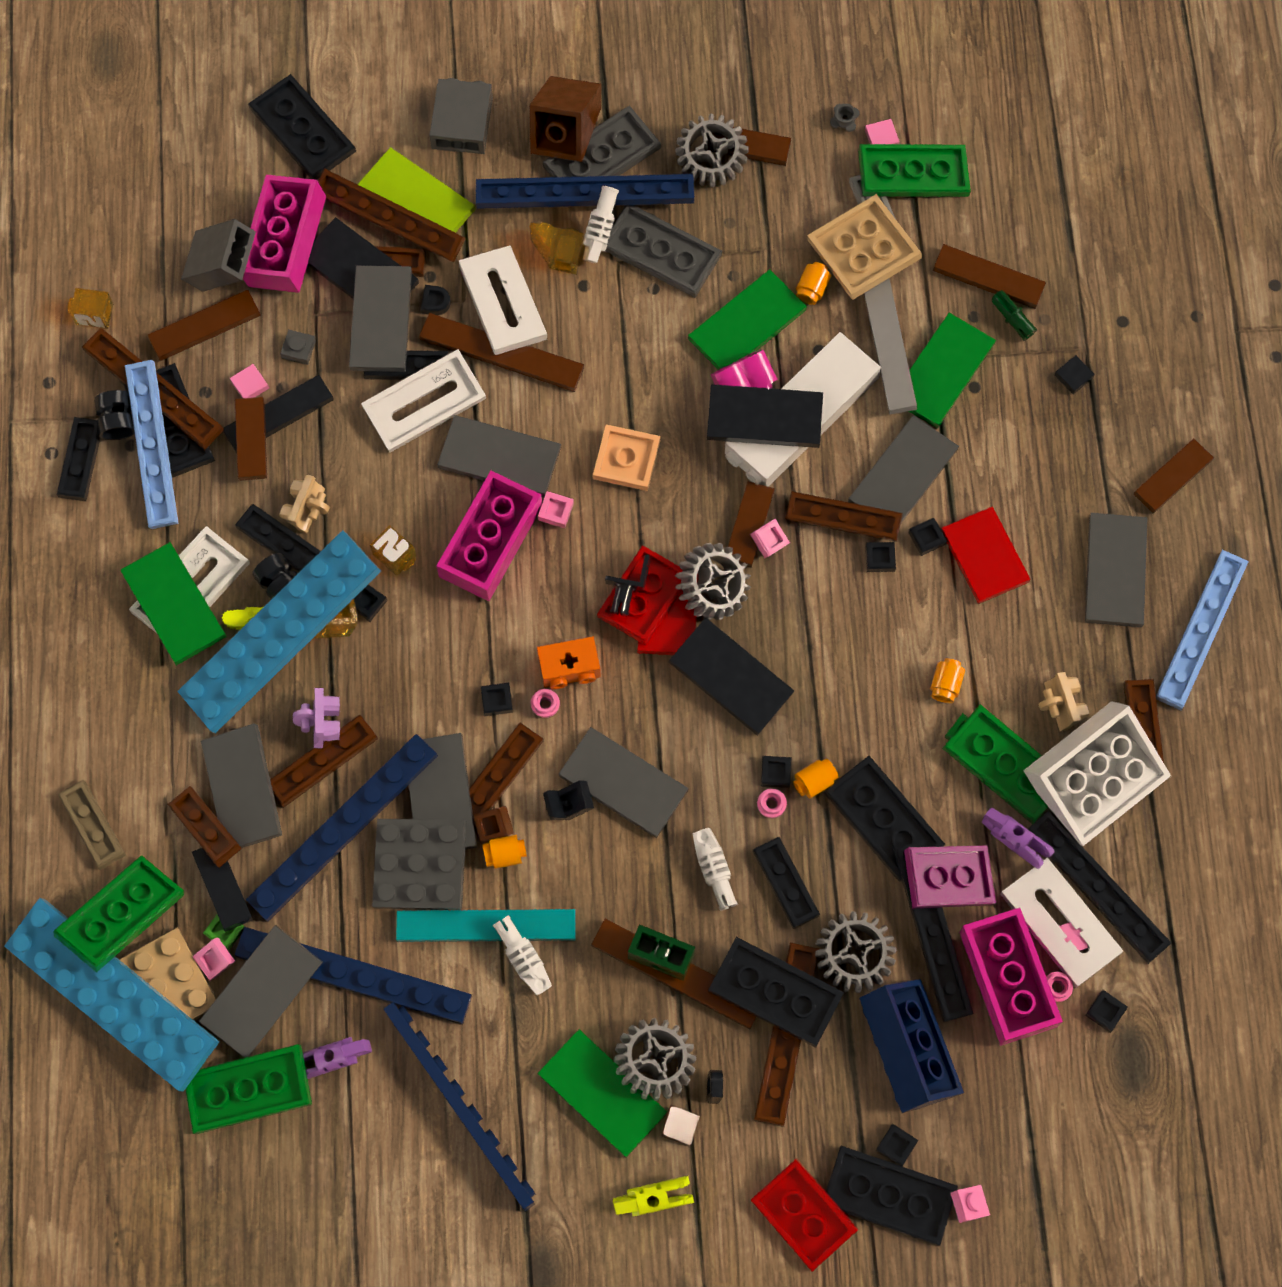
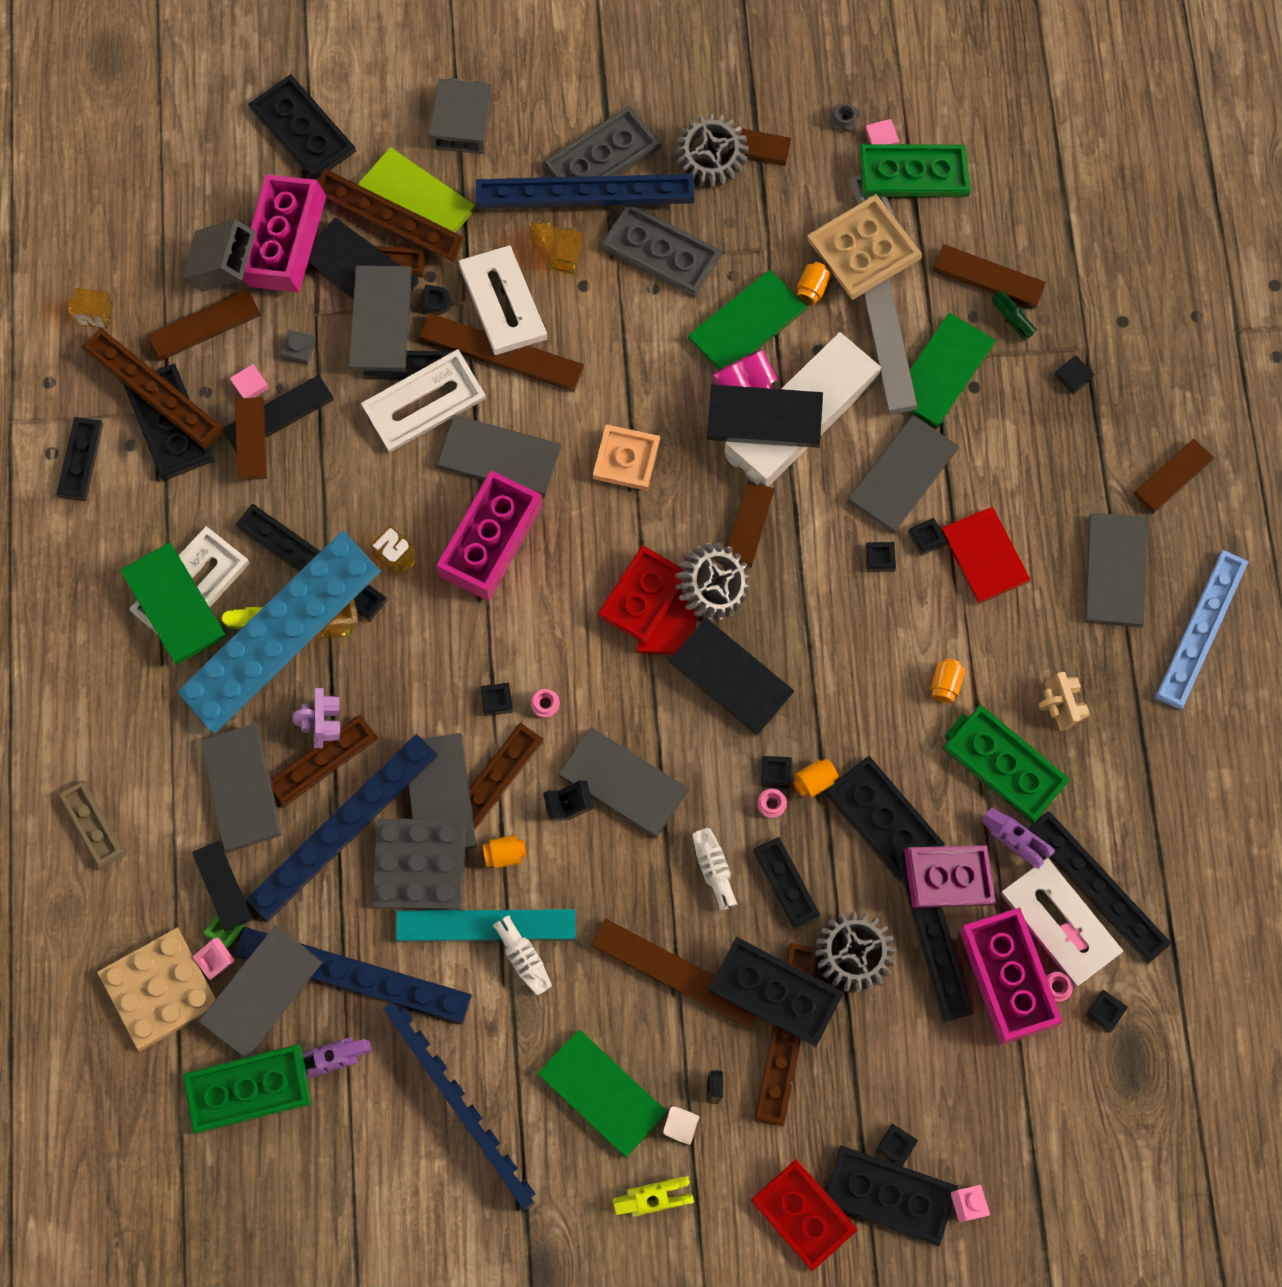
dark azure plate [4,898,219,1092] -> none
green tile [53,855,184,973] -> none
black wheel [94,390,135,440] -> none
light blue tile [125,360,179,529] -> none
reddish brown tile [167,786,242,868] -> none
black wheel [252,553,297,600] -> none
tan hips [279,475,330,533] -> none
reddish brown slope [473,806,514,843] -> none
reddish brown slope [529,76,601,162] -> none
orange brick [537,636,601,690] -> none
bright pink plate [538,491,574,528] -> none
white hinge [582,186,619,263] -> none
black bracket [605,555,651,616] -> none
light grey gear [614,1018,696,1101] -> none
dark green brick [628,924,695,981] -> none
bright pink tile [750,519,790,558] -> none
reddish brown tile [785,491,903,542] -> none
dark blue slope [859,979,964,1113] -> none
white slope [1023,701,1171,846] -> none
reddish brown tile [1123,679,1164,763] -> none

